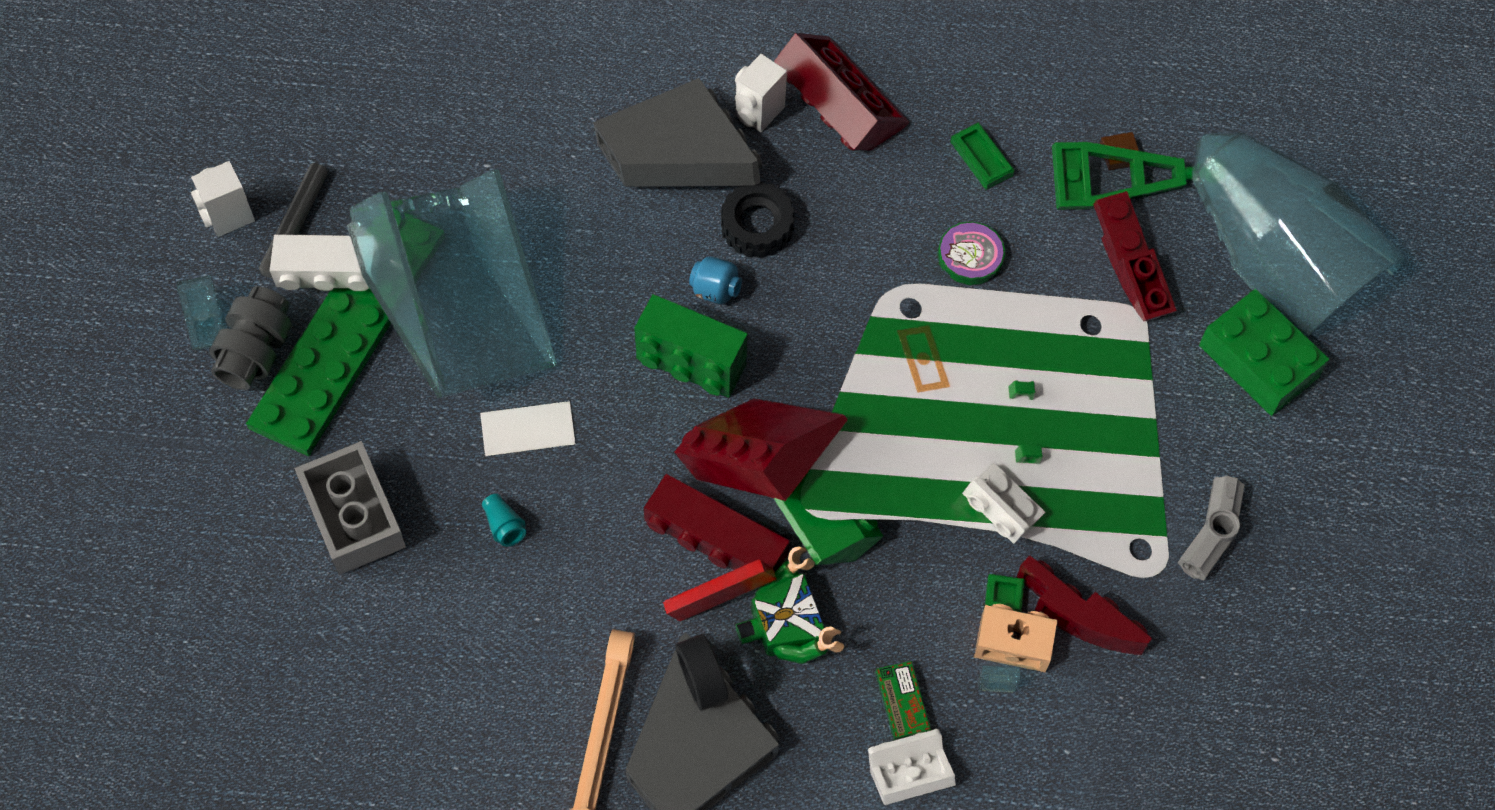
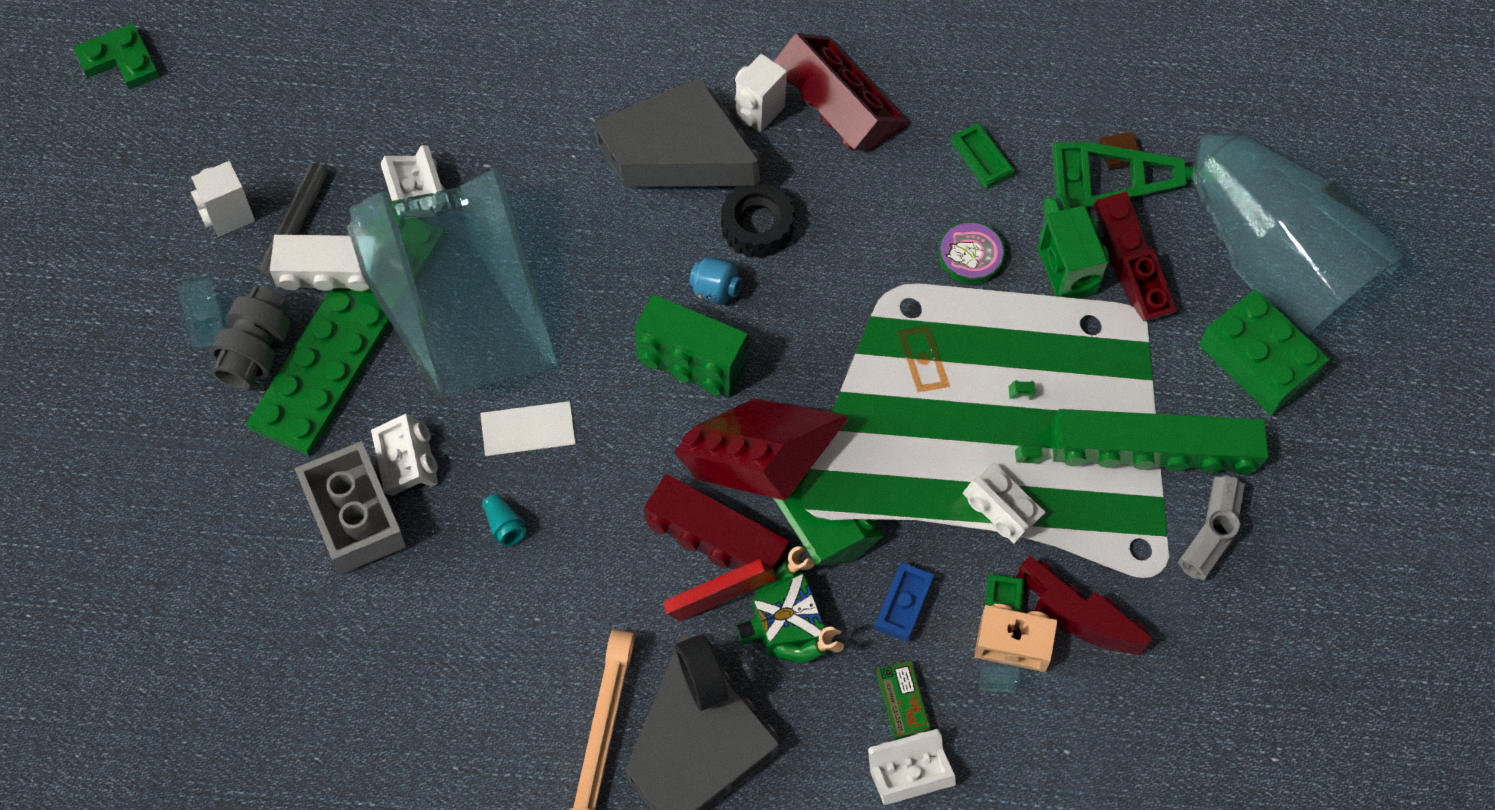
none -> green plate [73,23,160,90]
none -> white bracket [371,414,438,496]
none -> white bracket [380,145,446,218]
none -> blue plate [874,562,934,643]
none -> green brick [1037,193,1109,299]
none -> green brick [1050,409,1269,475]

